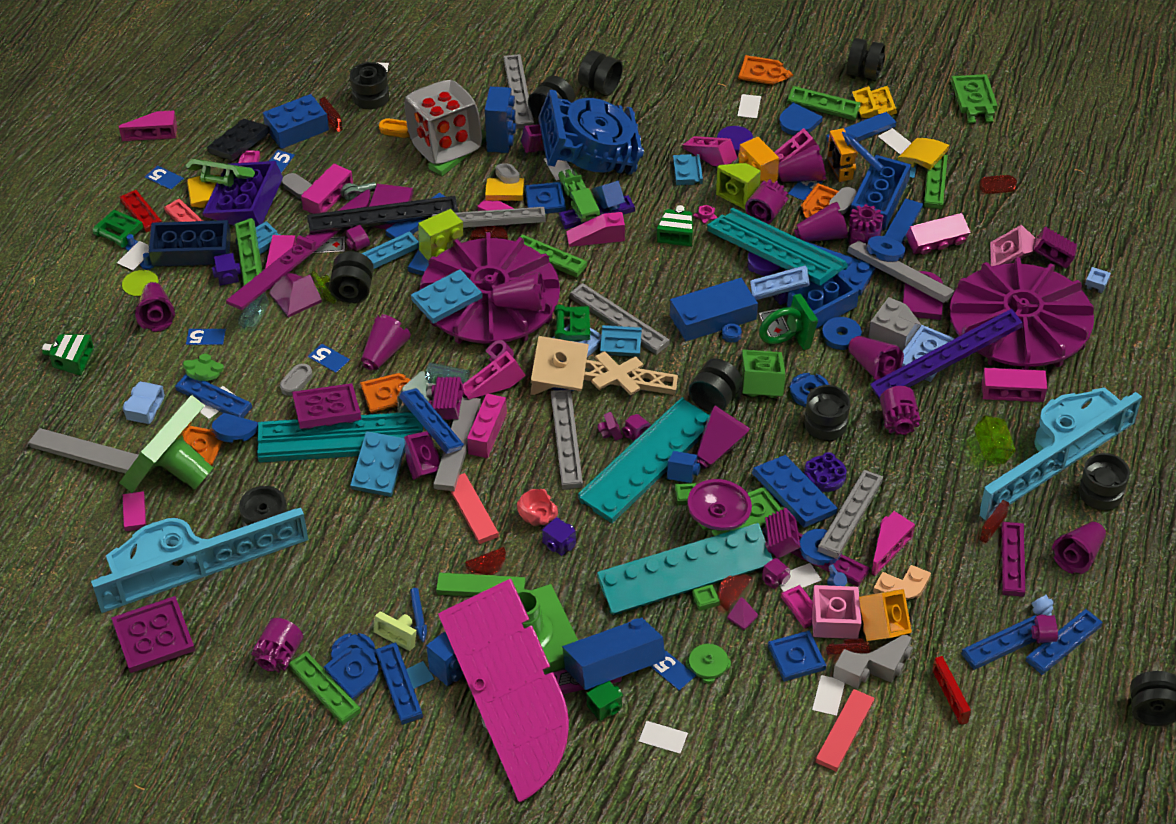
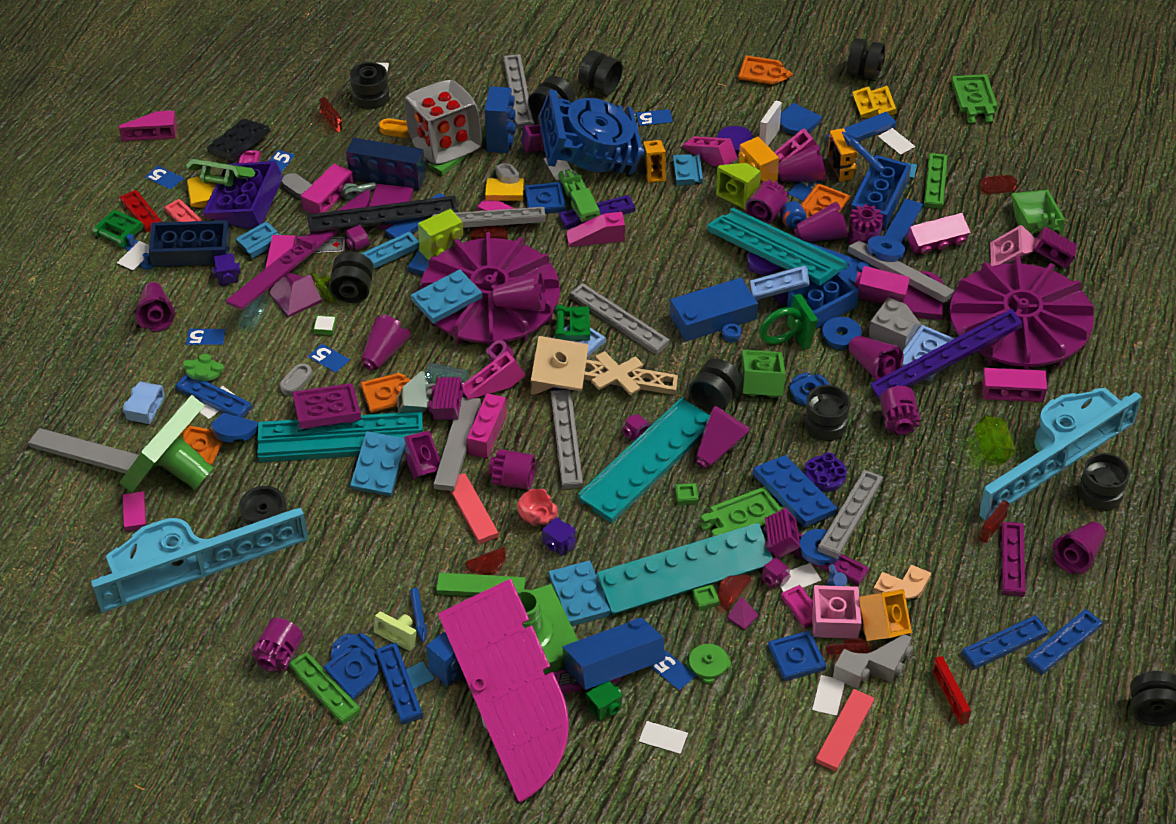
green torso [42,334,94,375] -> none
magenta plate [111,596,195,673] -> none
lime sticker [122,270,158,296] -> none
bright green plate [235,218,262,286] -> none
blue brick [263,94,329,149] -> none
blue tile [399,388,464,454] -> none
bright green plate [520,234,587,277] -> none
blue slope [591,181,625,211] -> none
magenta tile [597,412,623,441] -> none
dark azure plate [600,325,642,357] -> none
green torso [657,205,693,247] -> none
blue brick [667,451,700,483] -> none
magenta dish [687,479,752,531] -> none
dark pink plate [693,205,718,224] -> none
white sticker [738,94,761,118] -> none
light grey sticker [759,309,789,337] -> none
bright green plate [787,86,861,121] -> none
light grey tile [829,187,857,215] -> none
dark pink slope [872,511,915,576] -> none
yellow slope [898,138,949,170] -> none
light blue plate [1031,595,1053,616] -> none
magenta plate [1031,615,1058,643] -> none
light blue tile [1085,267,1111,293] -> none
none -> tile [313,315,337,335]
none -> dark blue brick [346,137,426,191]
none -> magenta gear [489,449,536,490]
none -> dark azure plate [549,560,610,626]
none -> blue sticker [637,109,673,126]
none -> light orange torso [643,140,666,183]
none -> white tile [759,100,782,146]
none -> blue head [780,201,807,229]
none -> dark pink brick [854,266,910,304]
none -> bright green piece [1012,190,1065,239]

